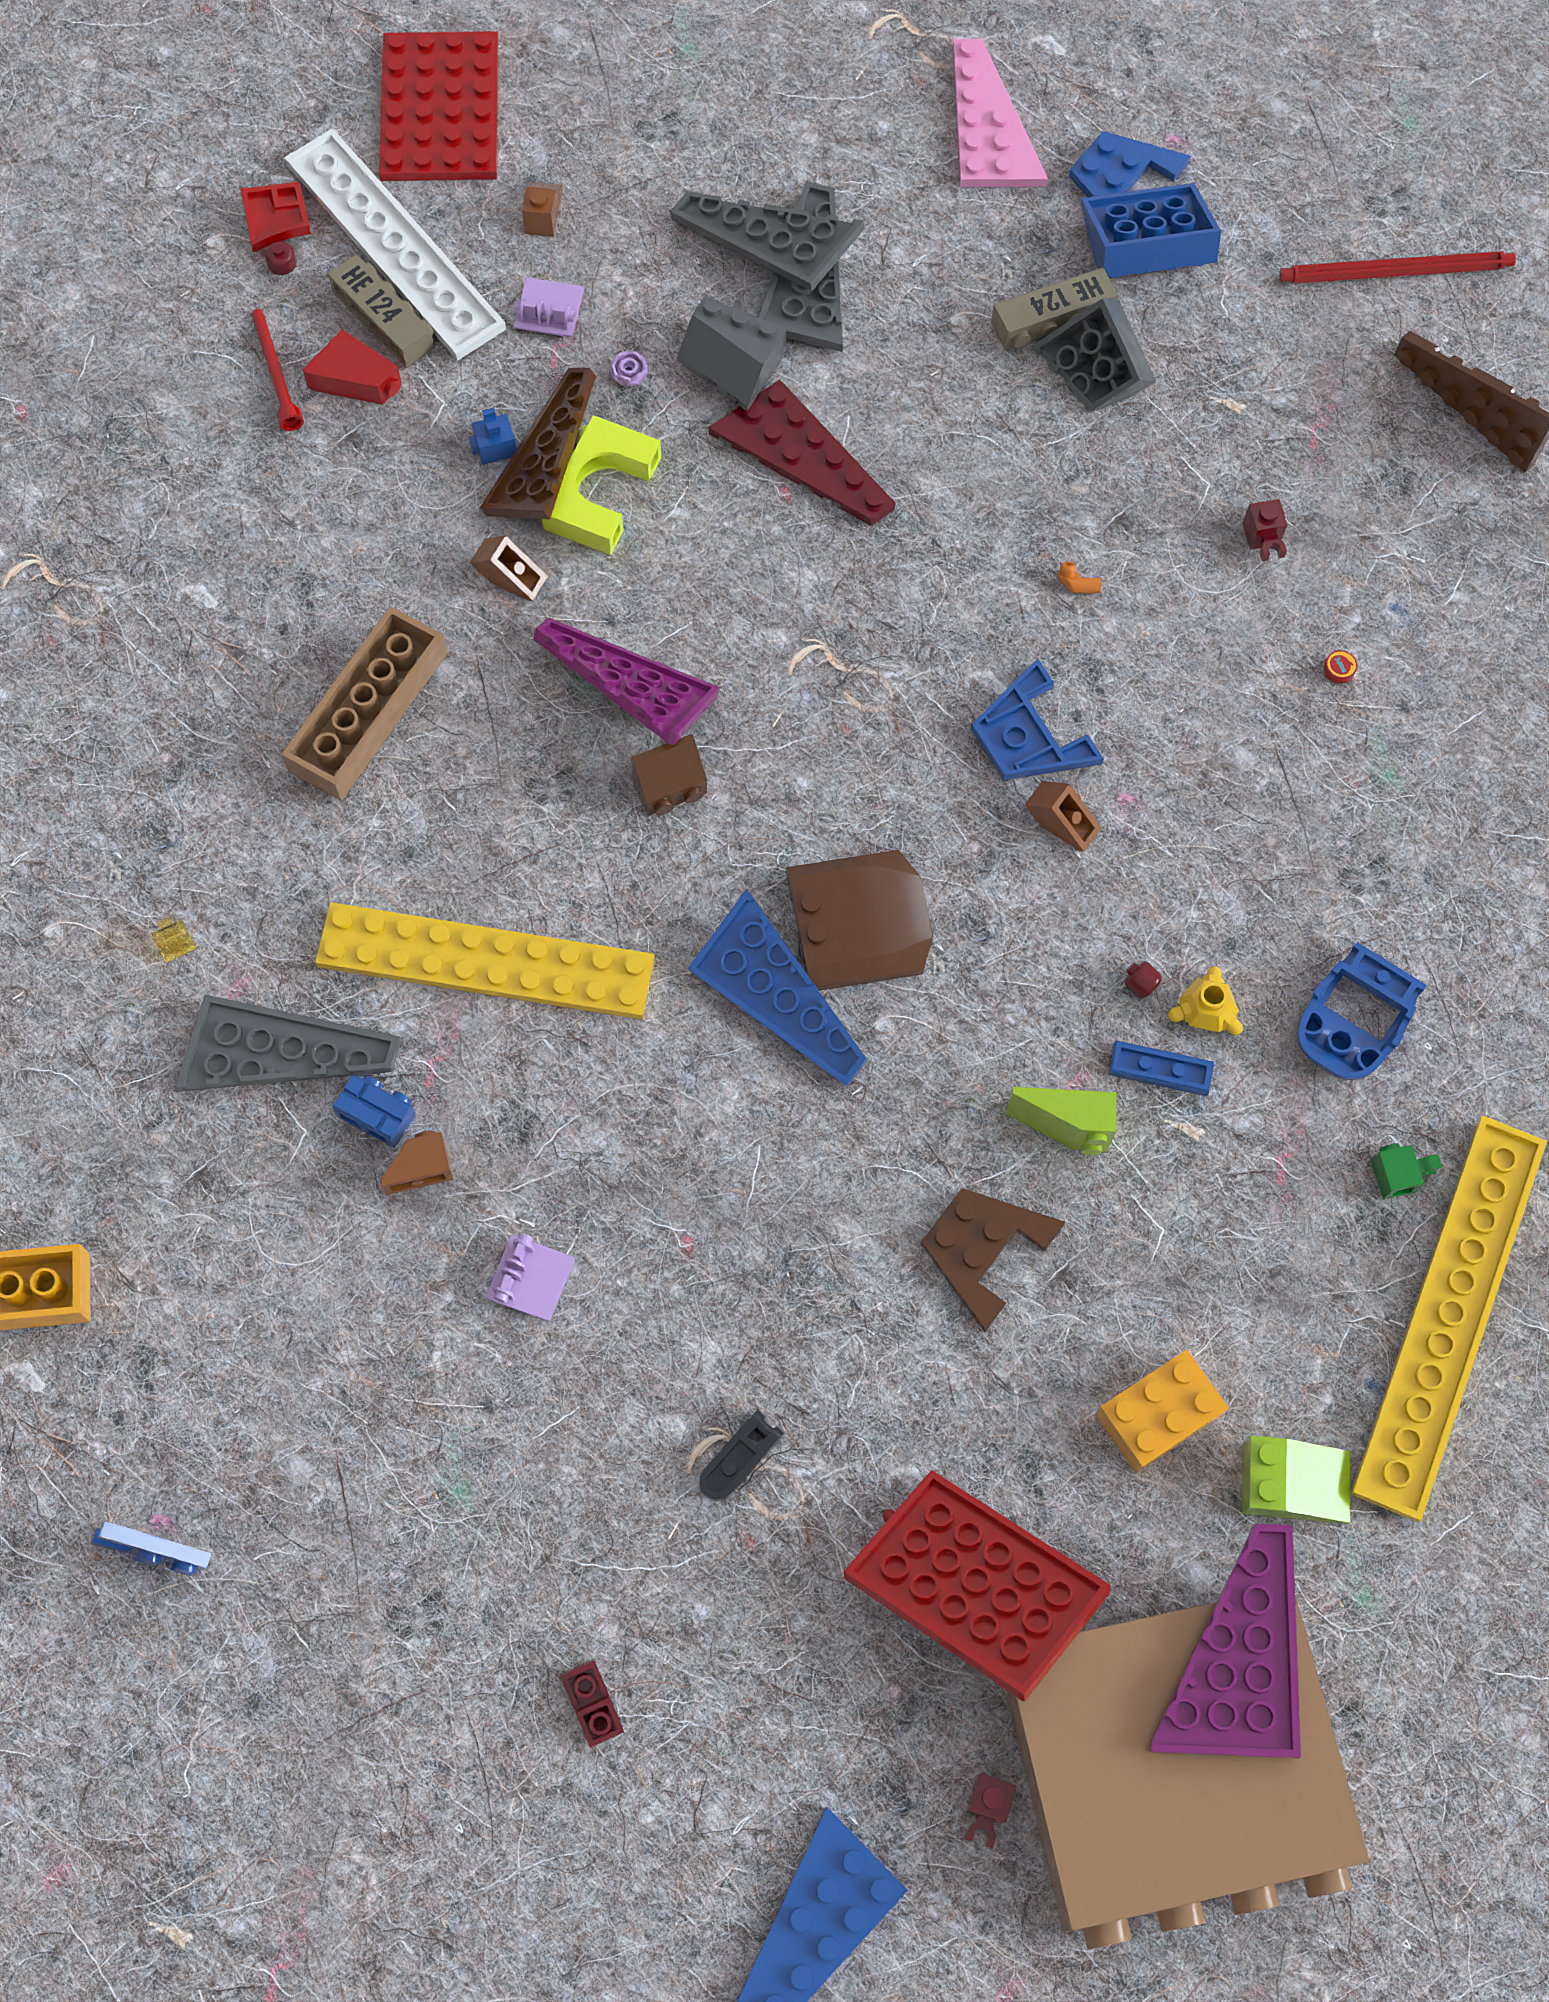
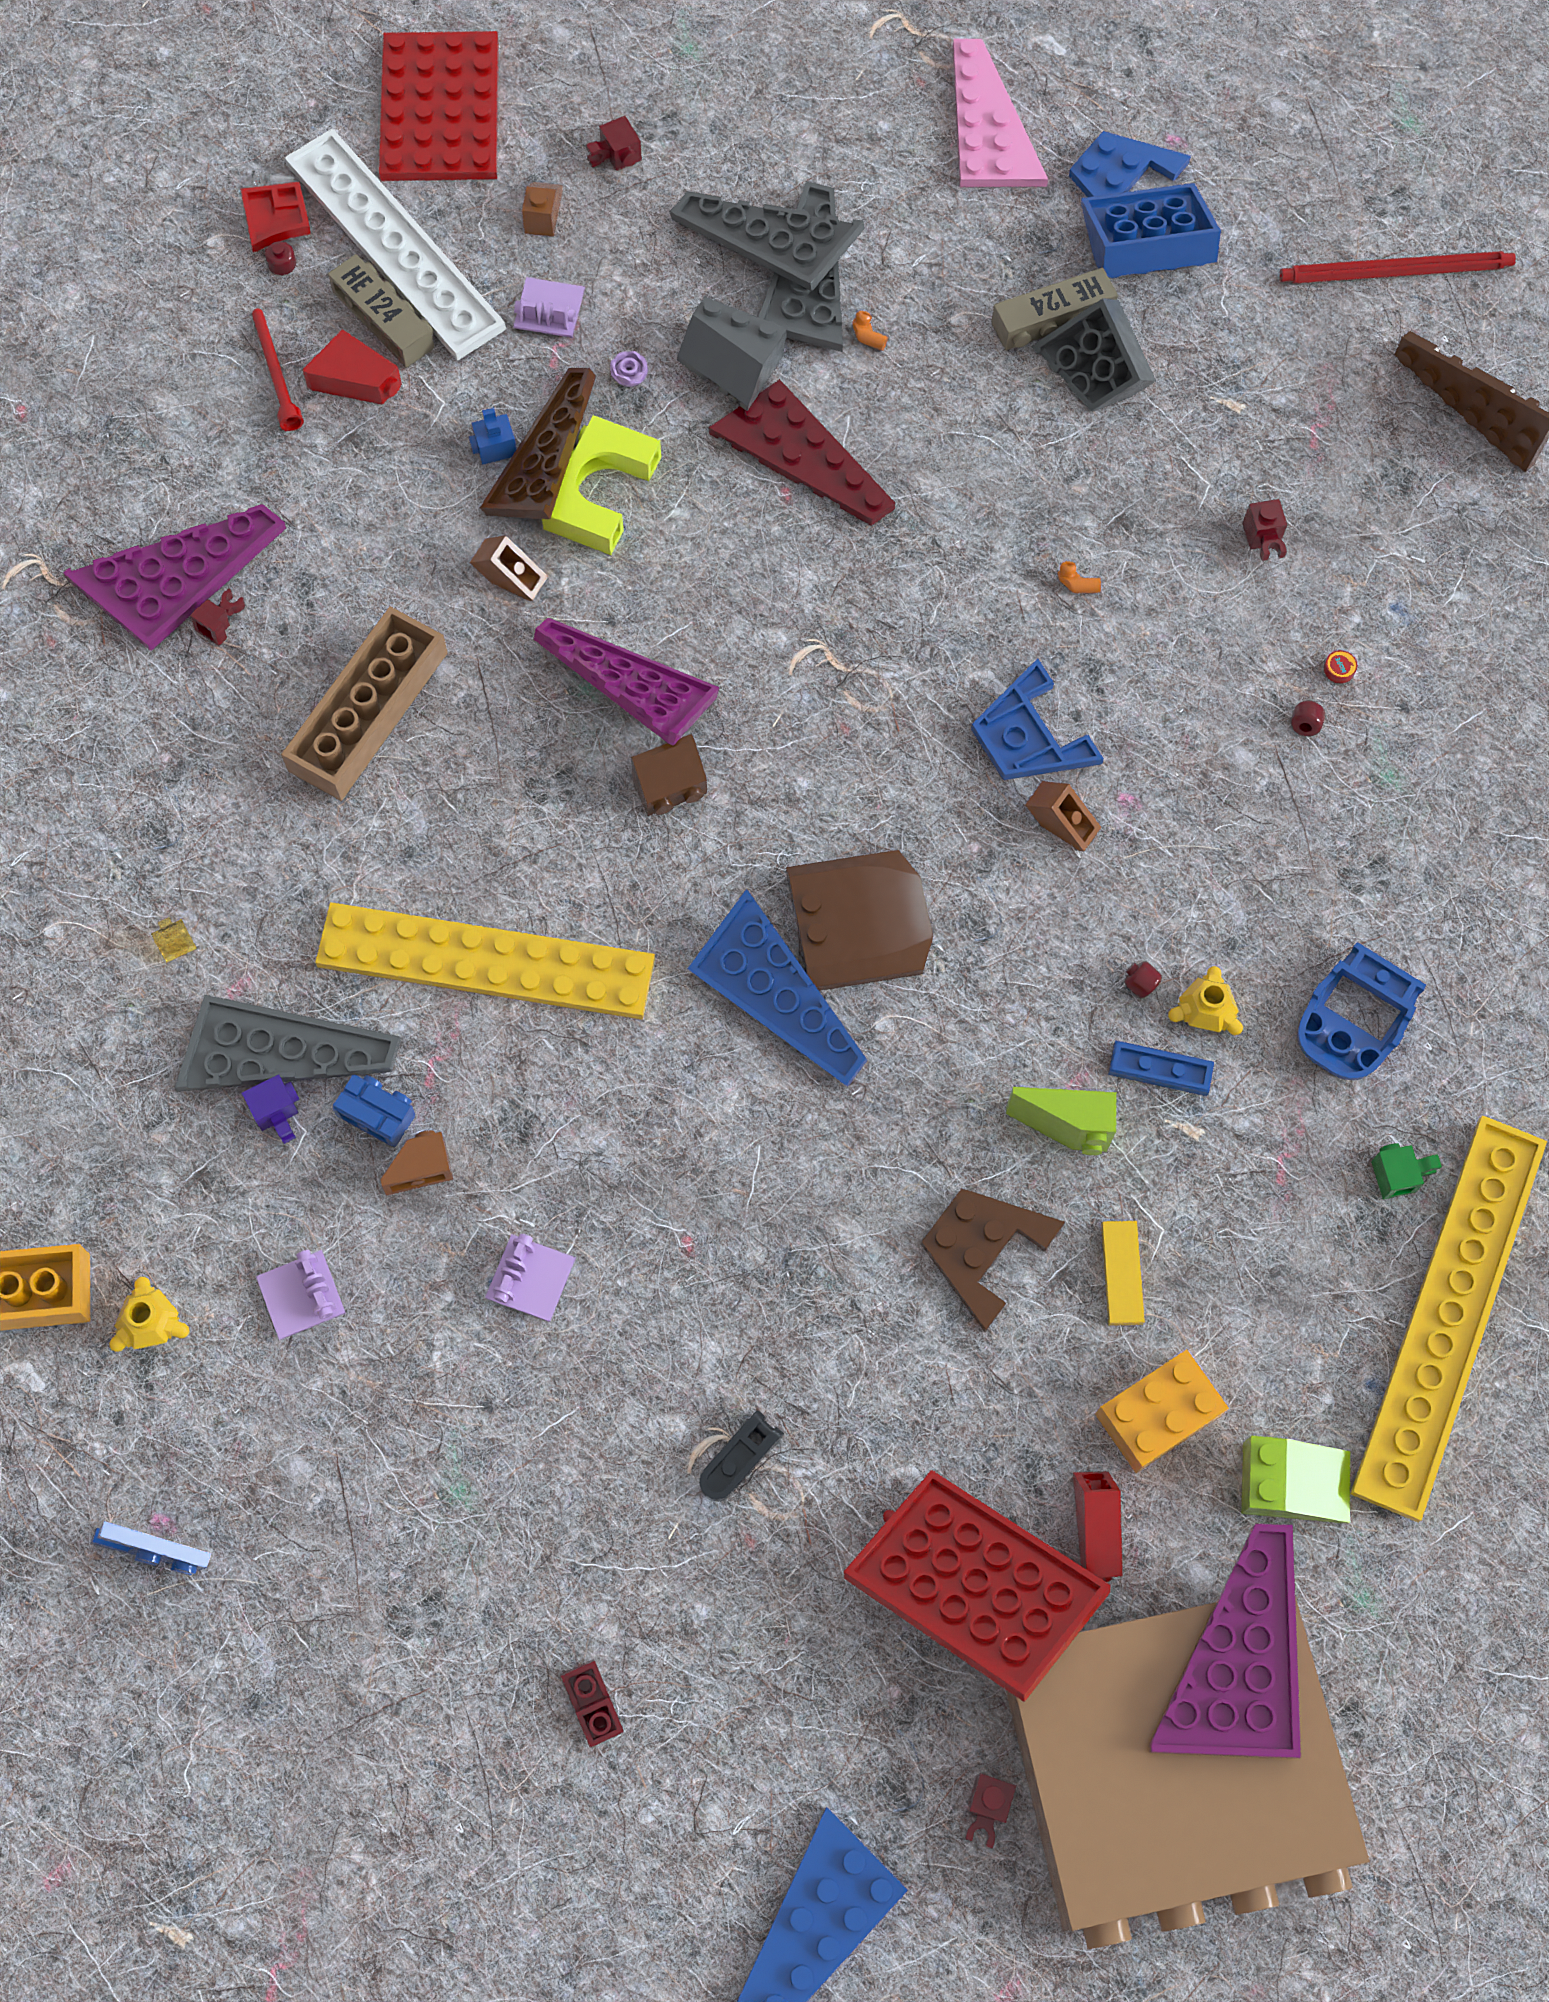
none -> magenta wing [63,504,286,651]
none -> yellow rock [109,1276,189,1352]
none -> dark red piece [190,589,245,646]
none -> dark purple brick [242,1074,300,1144]
none -> lavender hinge [256,1250,345,1340]
none -> dark red brick [586,116,642,171]
none -> orange arm [852,311,888,351]
none -> red slope [1073,1471,1123,1582]
none -> yellow tile [1101,1221,1145,1326]
none -> dark red piece [1291,701,1325,737]

